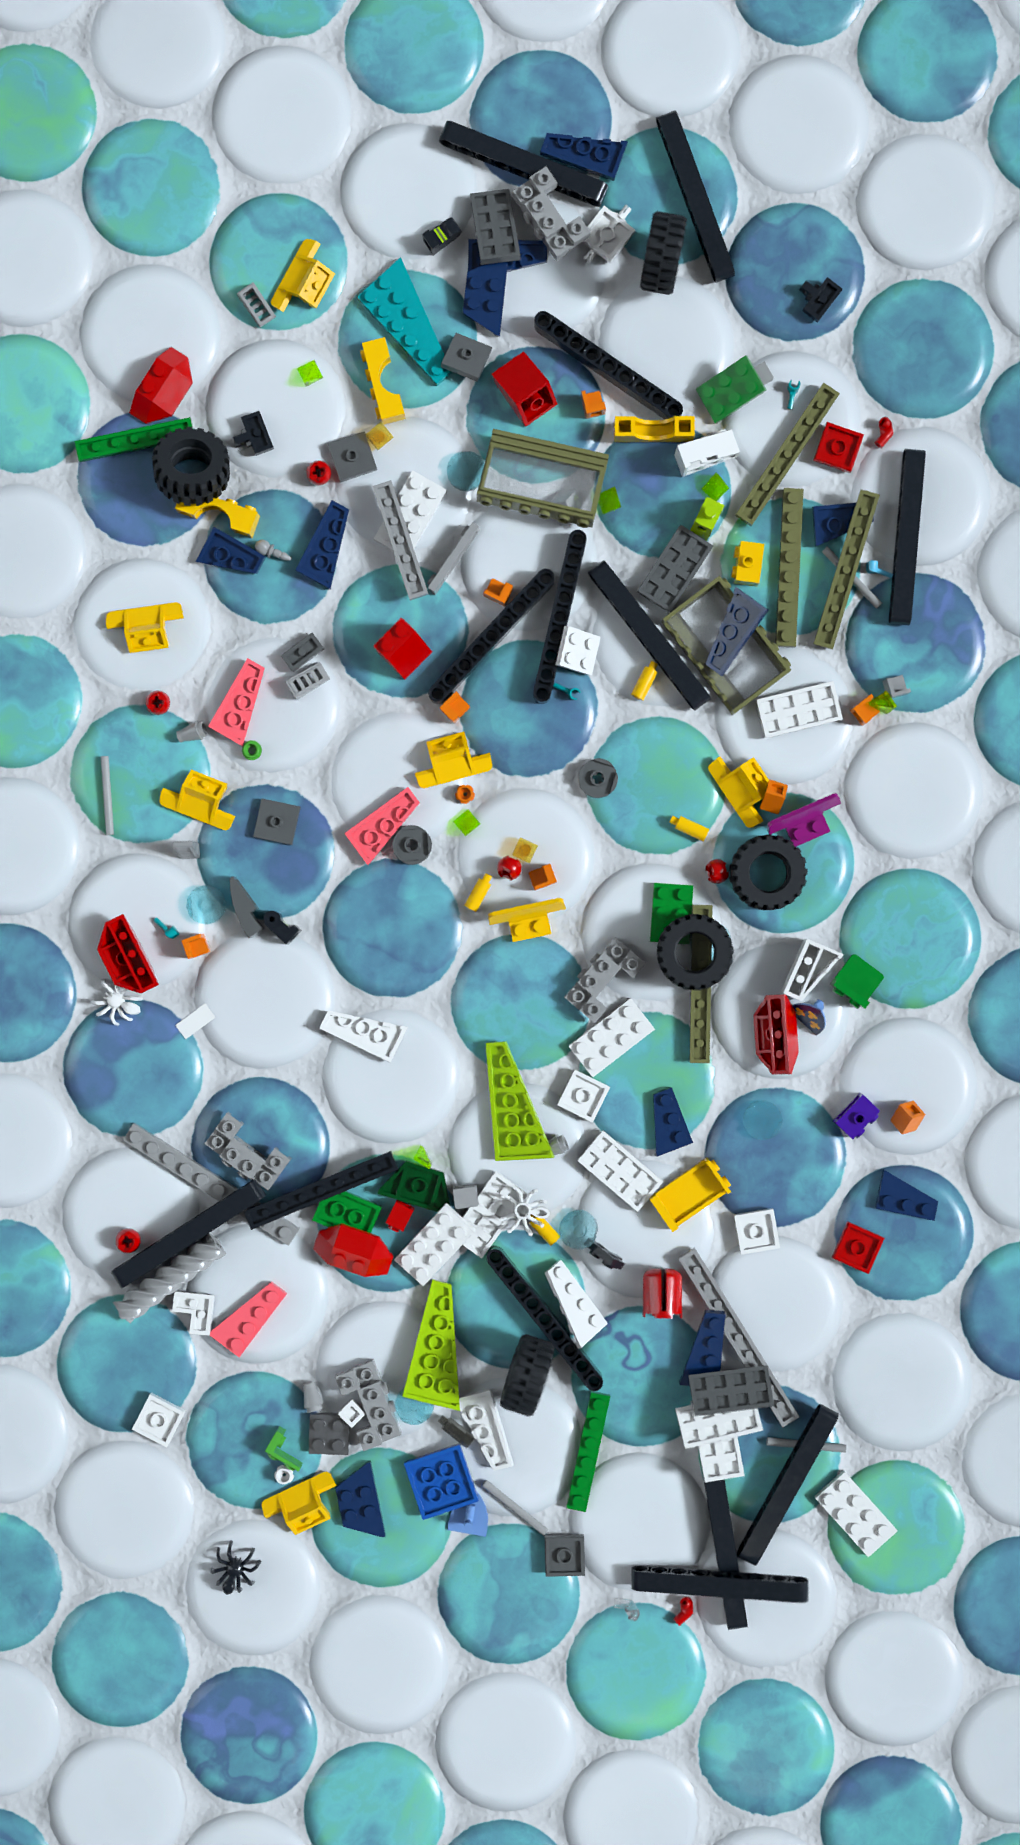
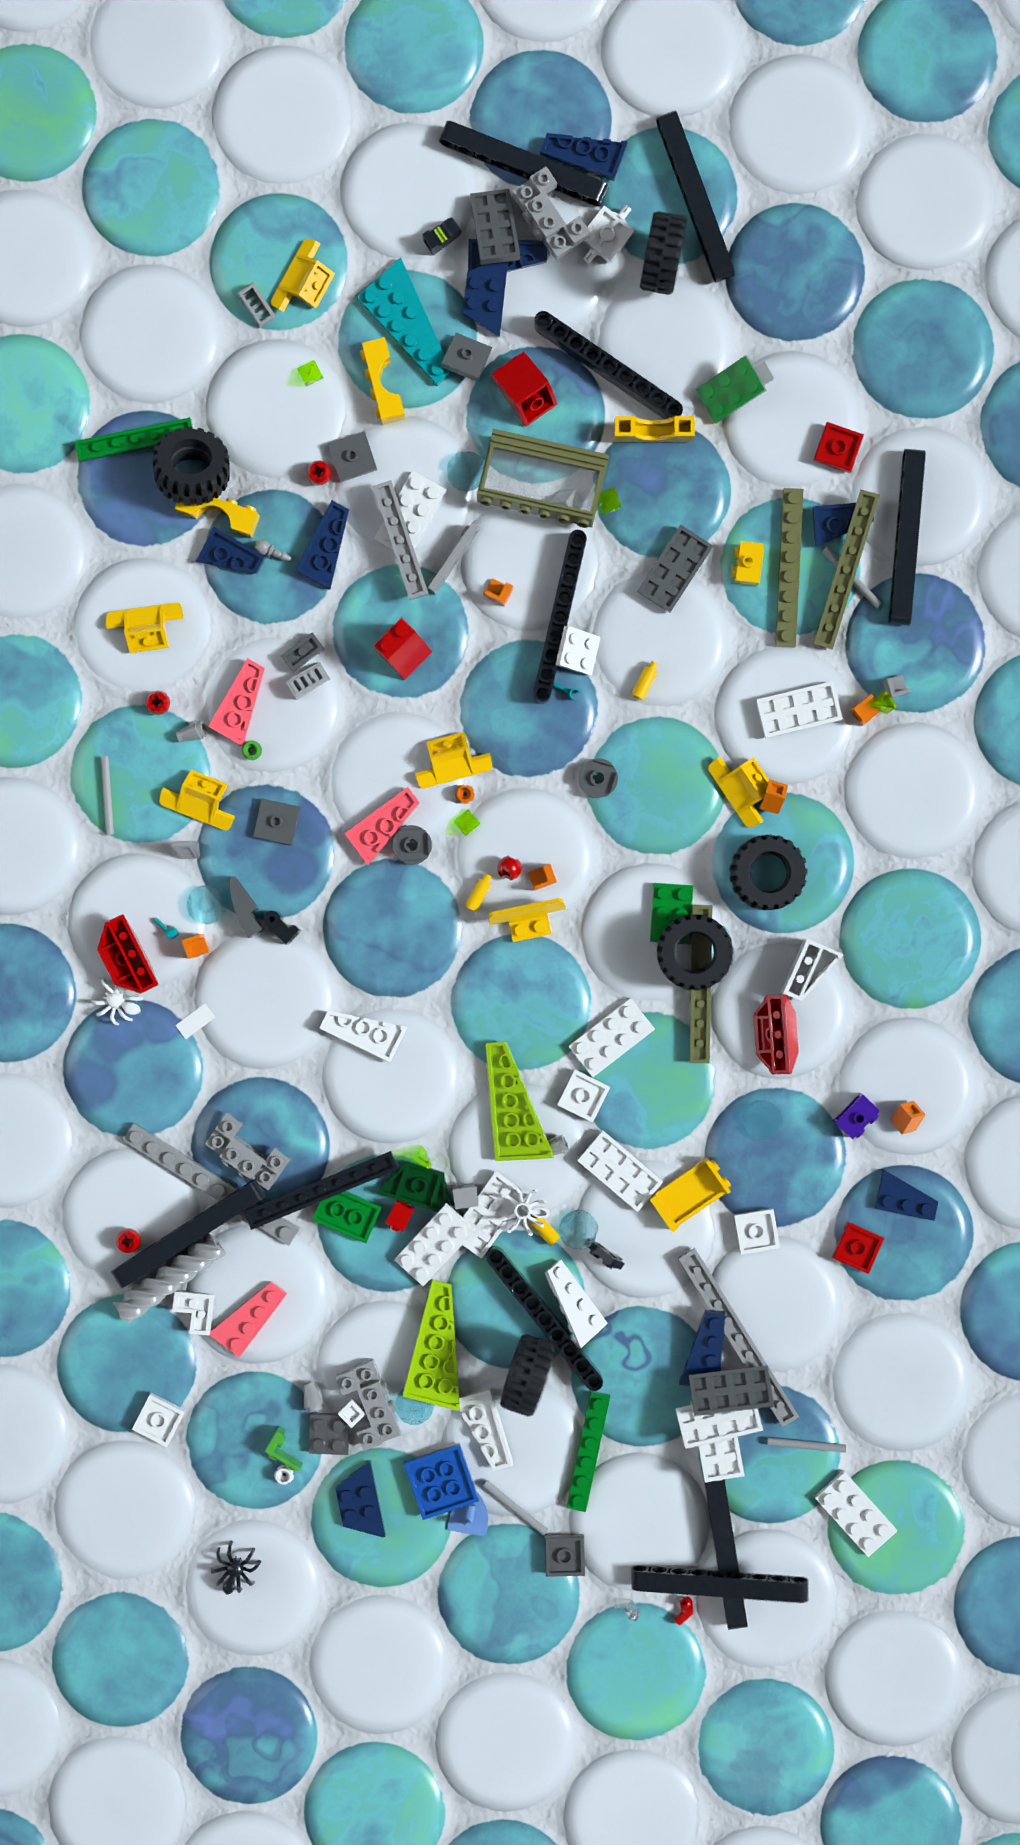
red wedge [129,347,193,424] -> none
black hinge [233,411,274,456] -> none
yellow plate [261,1472,336,1535] -> none
red wedge [313,1223,393,1277] -> none
clear yellow plate [365,422,394,451] -> none
black beam [428,568,555,704] -> none
clear smoke cylinder [438,1415,474,1448] -> none
orange panel [440,691,470,723] -> none
clear yellow plate [512,837,538,864] -> none
light grey bracket [564,937,646,1023] -> none
orange panel [581,390,606,419] -> none
black beam [588,560,711,711] -> none
red cylinder [643,1268,682,1318] -> none
dark blue wing [653,1087,693,1157] -> none
clear window [661,575,791,716] -> none
yellow cylinder [669,815,709,842] -> none
white wedge [674,429,740,477] -> none
lime torso [690,497,725,541] -> none
clear neon green slope [701,472,729,501] -> none
dark blue wing [705,587,768,676] -> none
red piece [705,859,729,884] -> none
olive plate [735,383,840,526] -> none
black beam [737,1404,839,1566] -> none
magenta plate [767,793,841,847] -> none
teal hand [787,379,801,410] -> none
dark blue shield [792,999,826,1035] -> none
black hinge [799,277,843,323] -> none
green bracket [830,954,884,1009] -> none
medium azure hand [866,560,893,578] -> none
red arm [874,417,893,449] -> none

